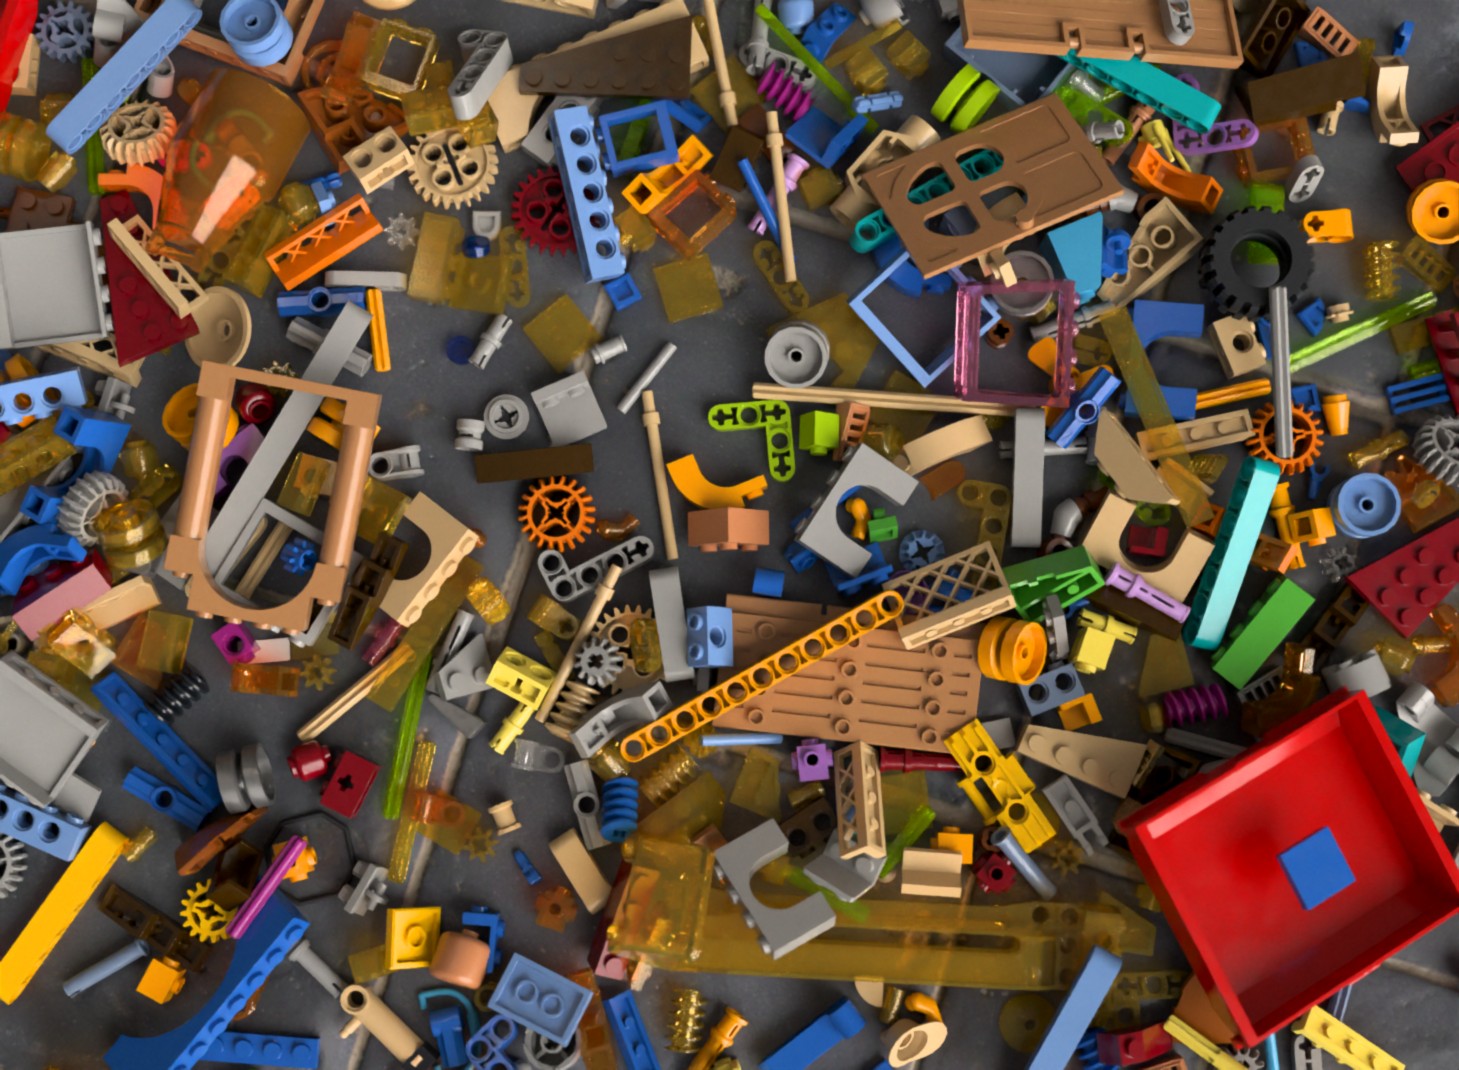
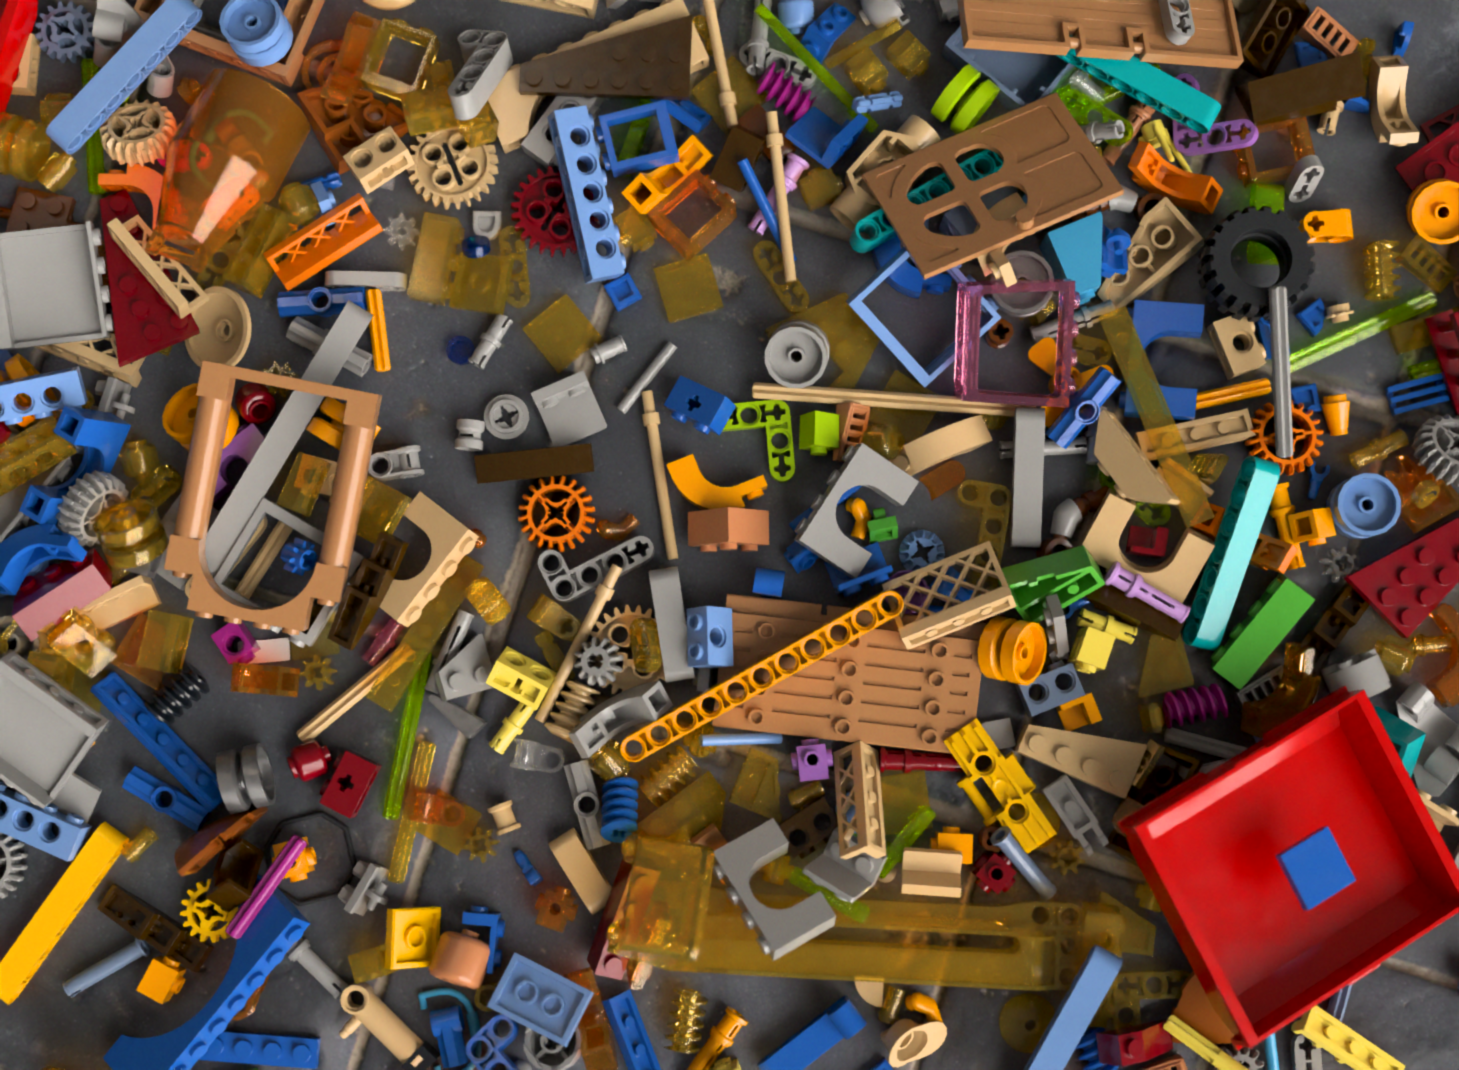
none -> blue brick [664,375,736,436]

